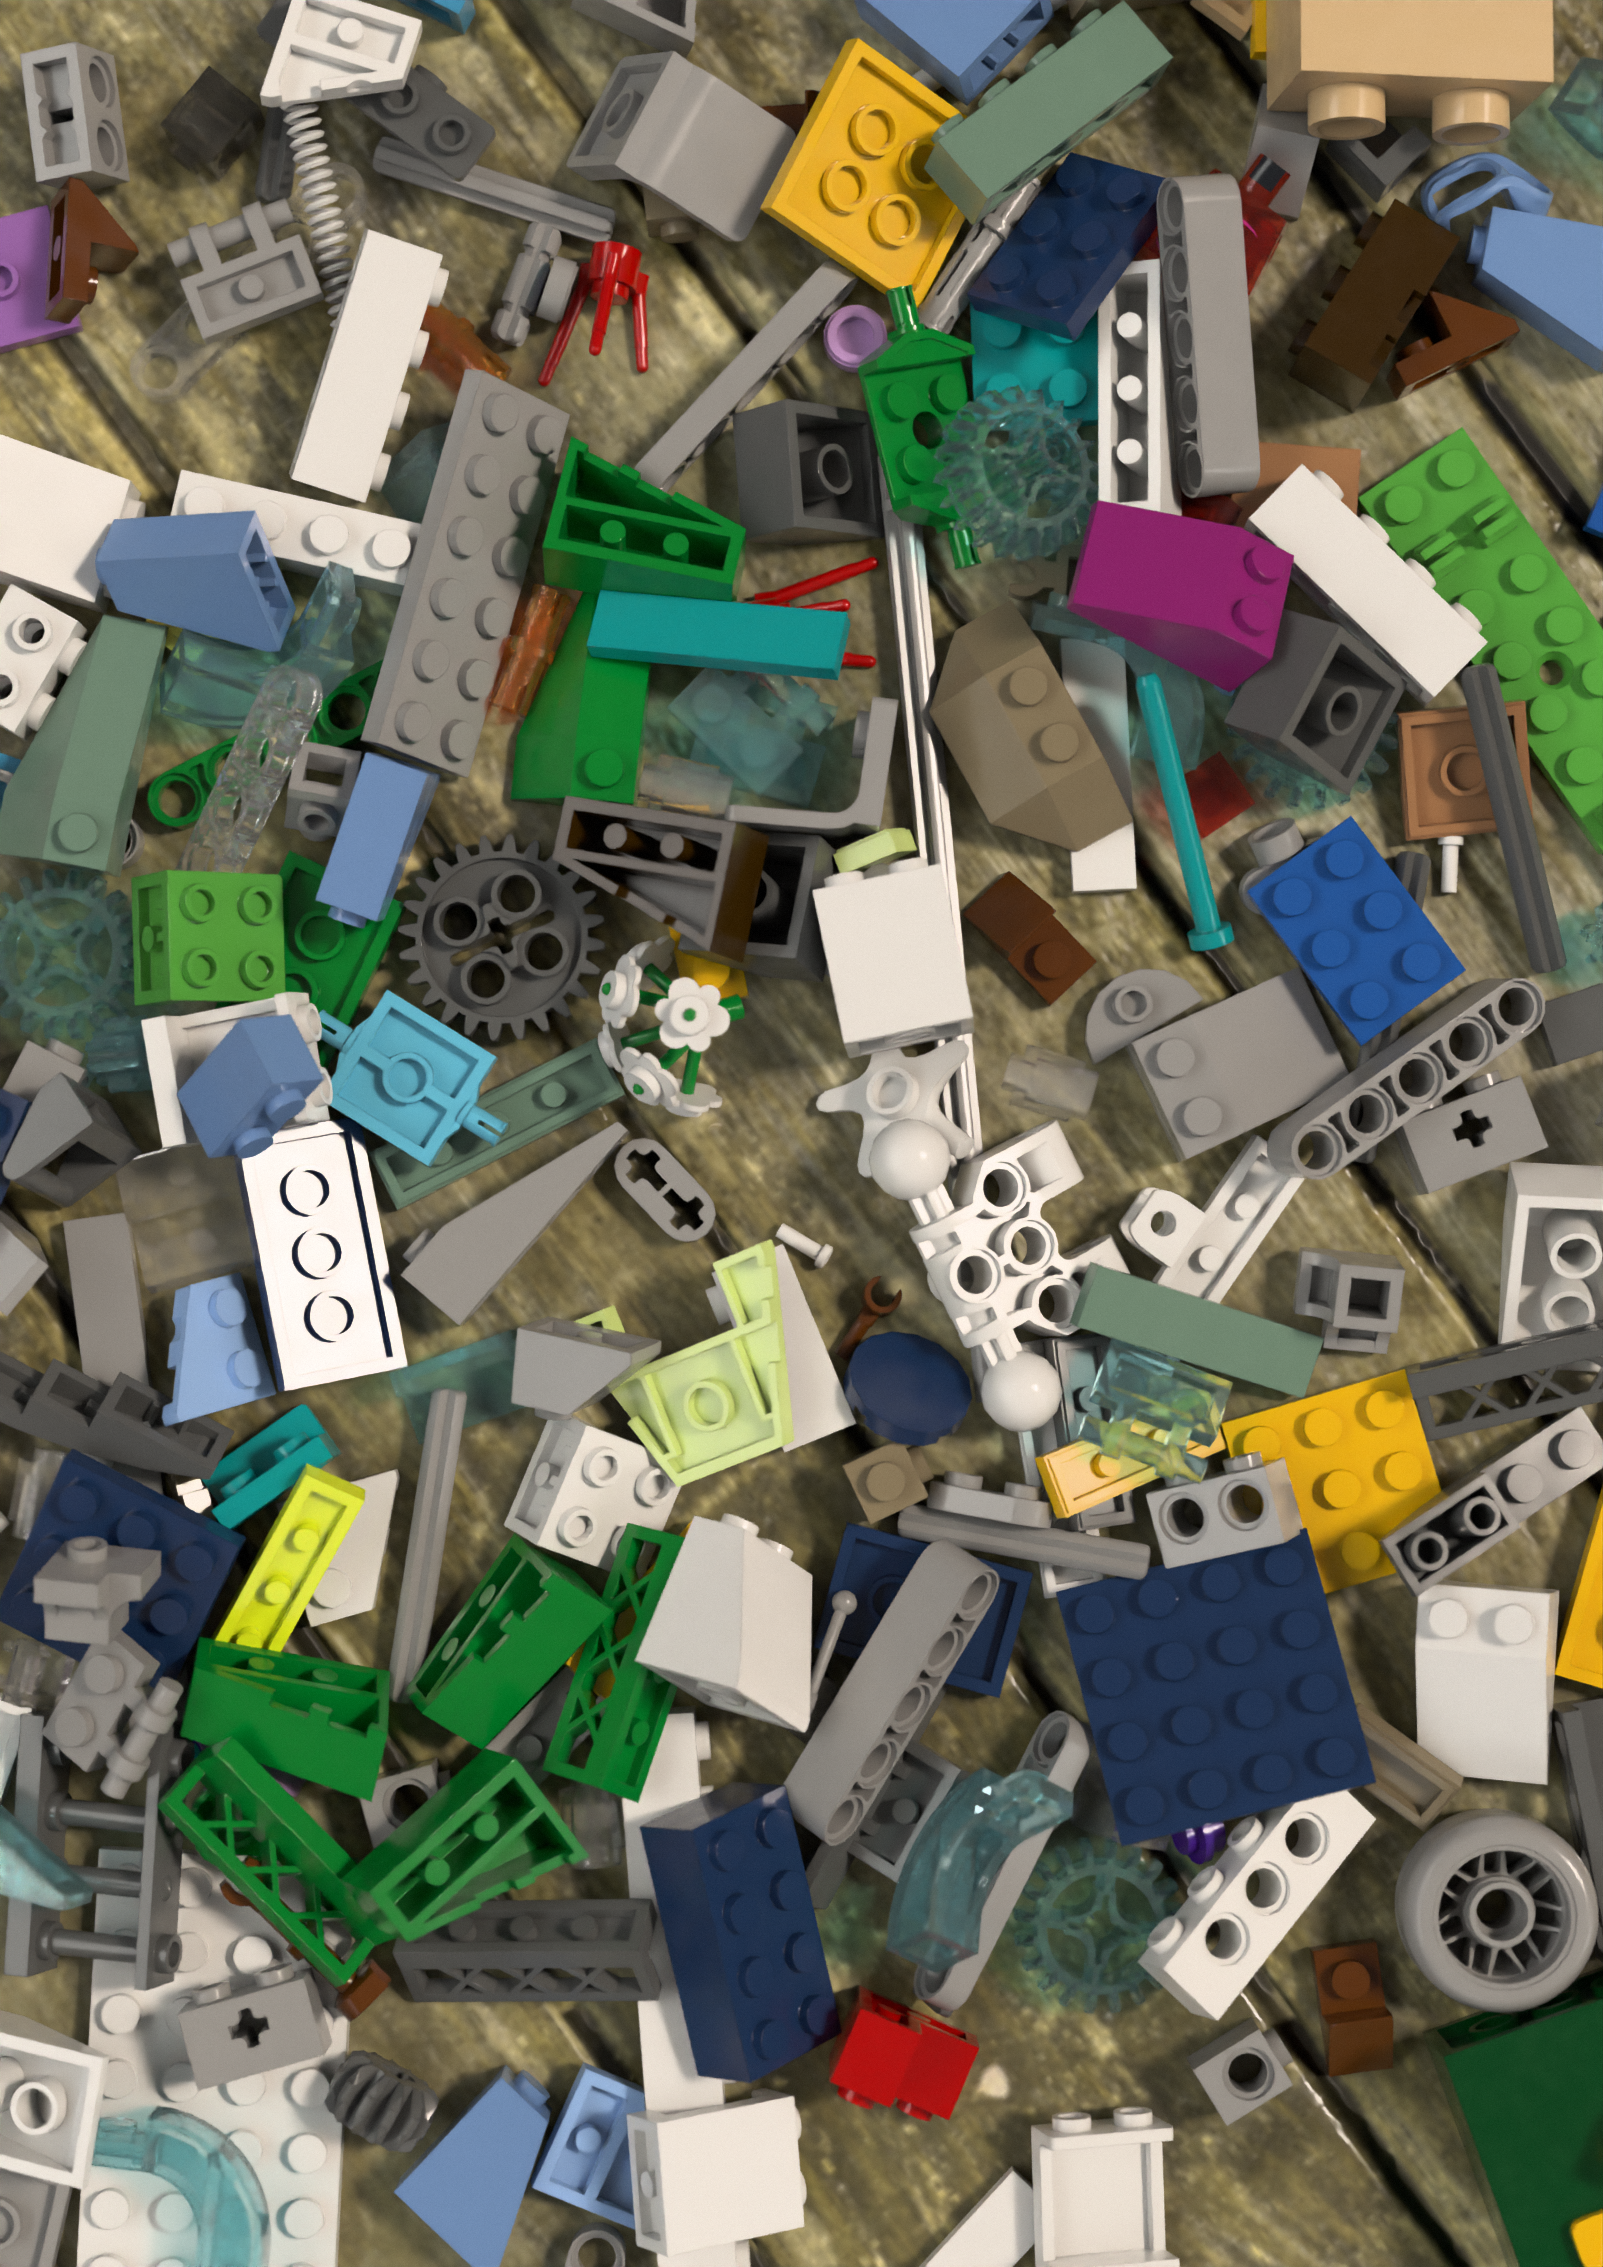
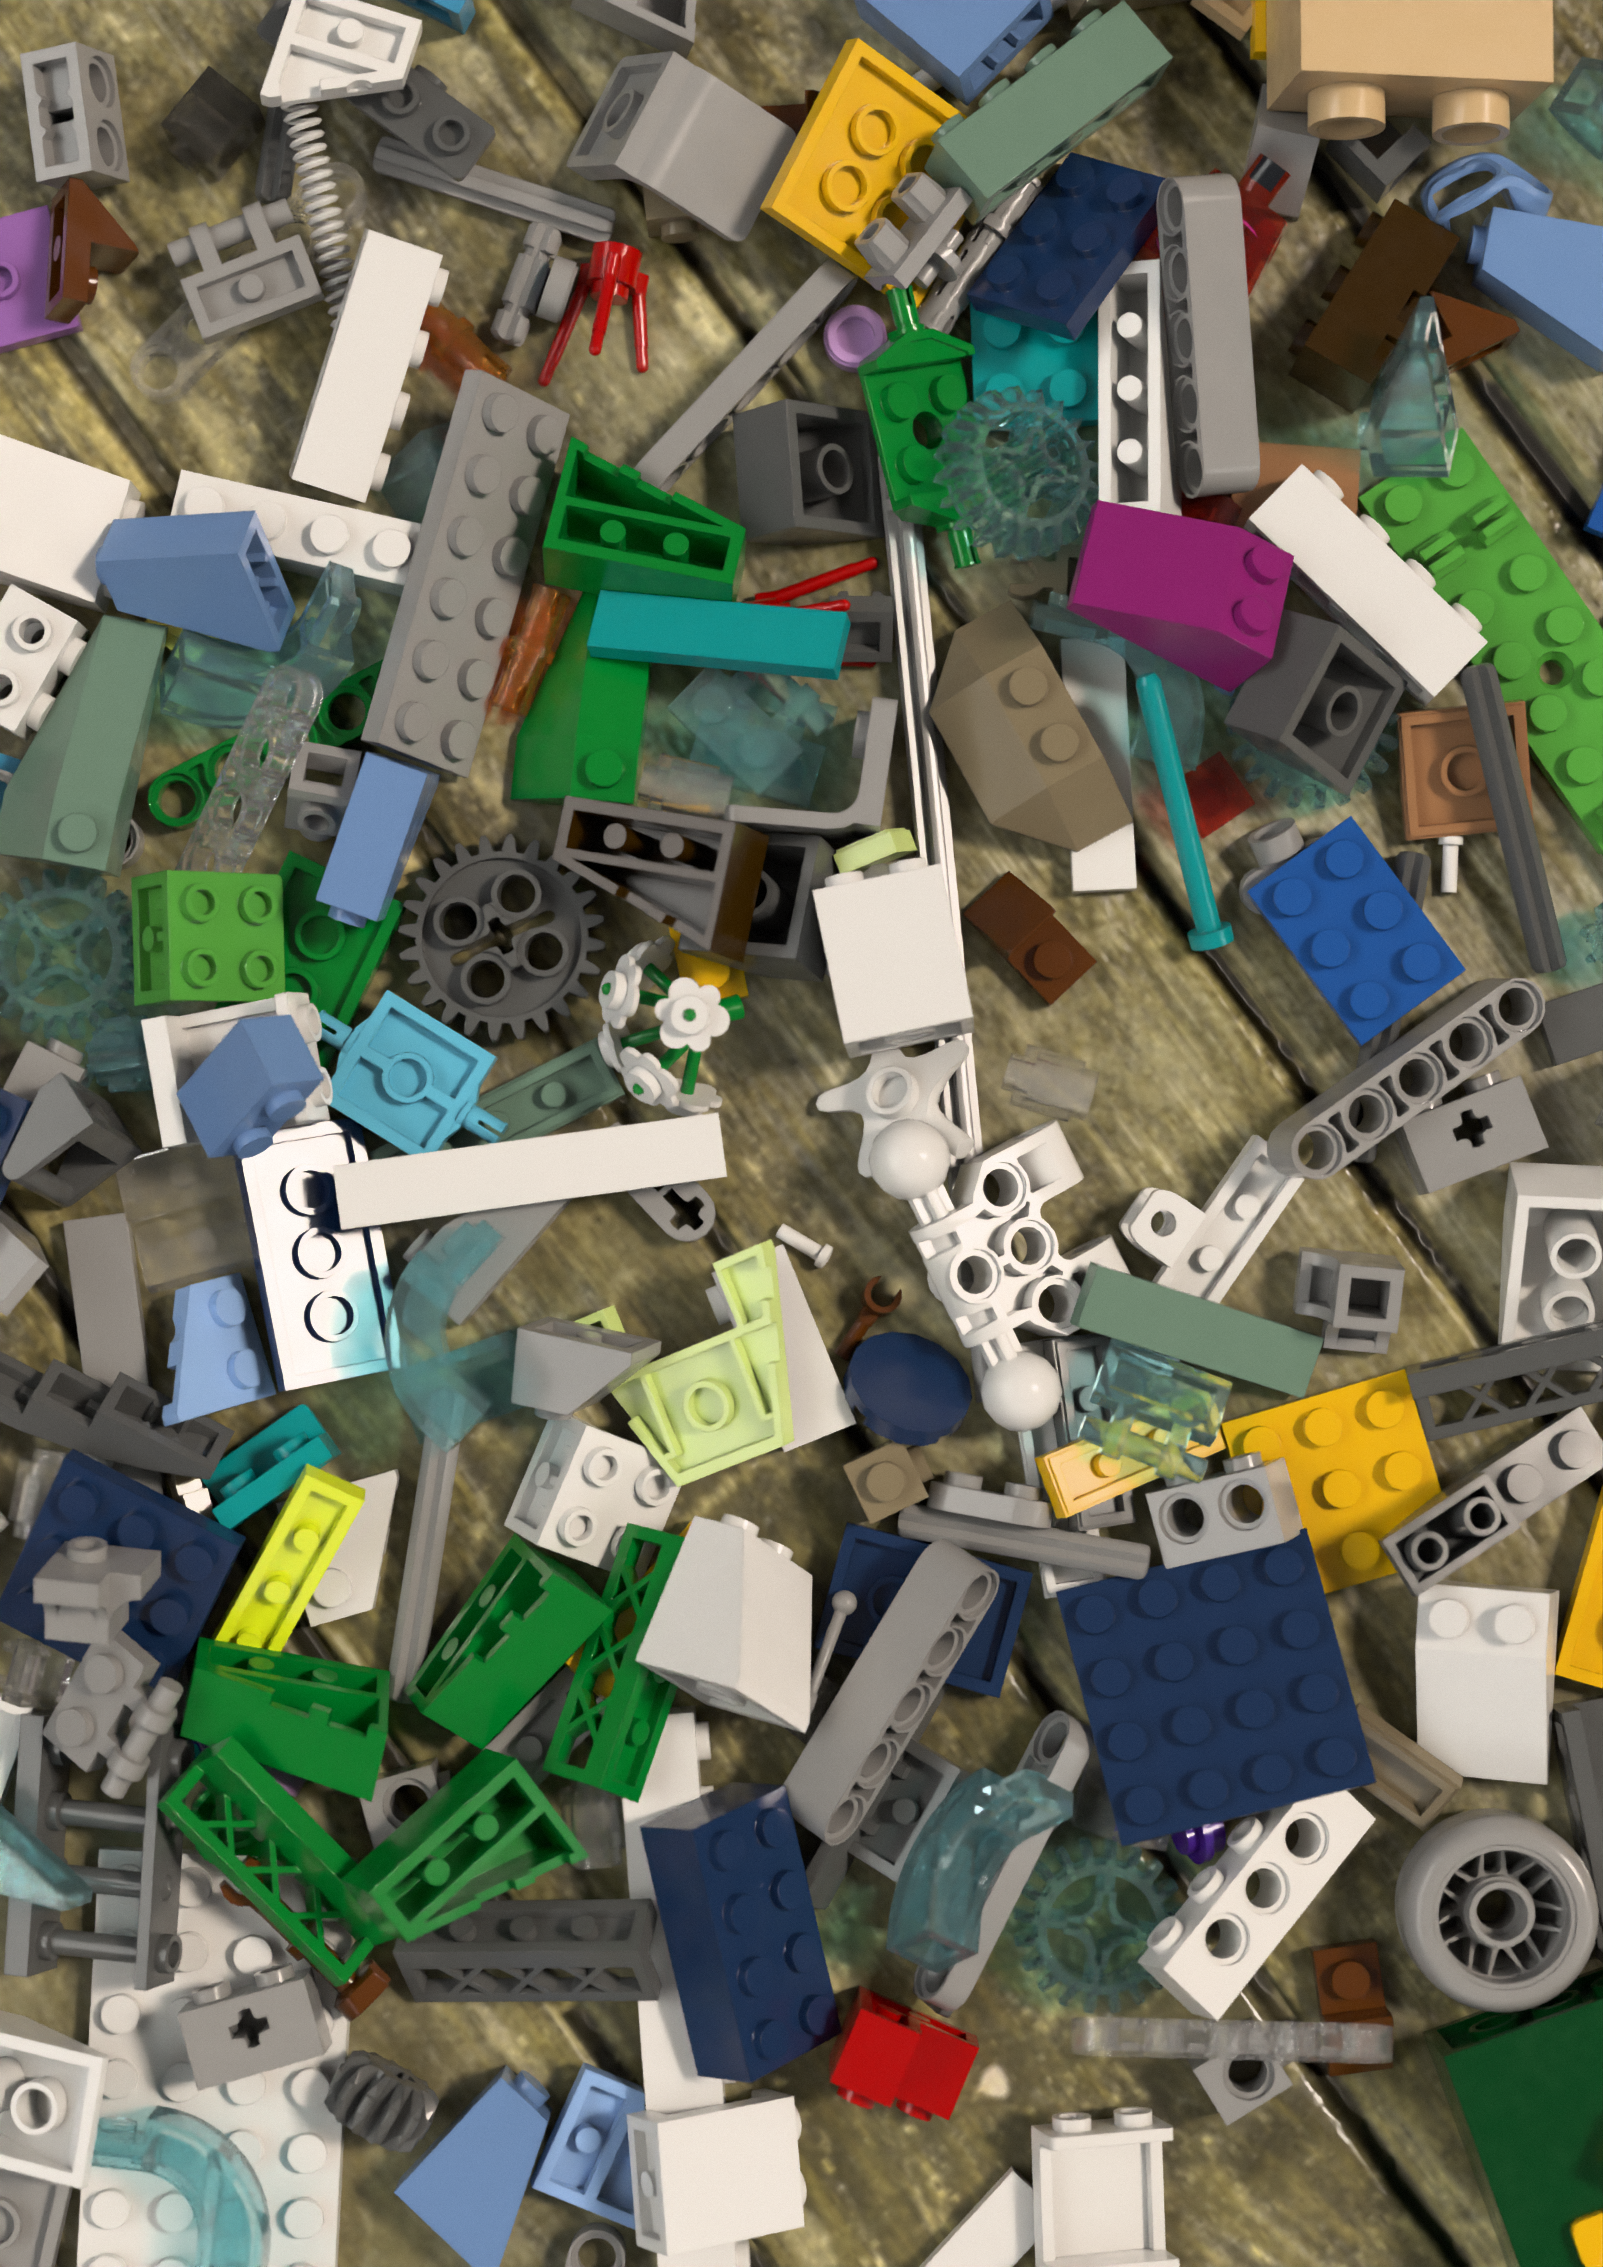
light grey plate [1085,969,1203,1065] -> none
light grey slope [1125,967,1349,1162] -> none
none -> white tile [332,1113,727,1230]
none -> clear light blue arch [385,1219,507,1453]
none -> dark grey tile [829,591,893,662]
none -> light grey hips [854,172,973,290]
none -> clear beam [1071,2017,1393,2064]
none -> clear light blue slope [1357,296,1459,478]

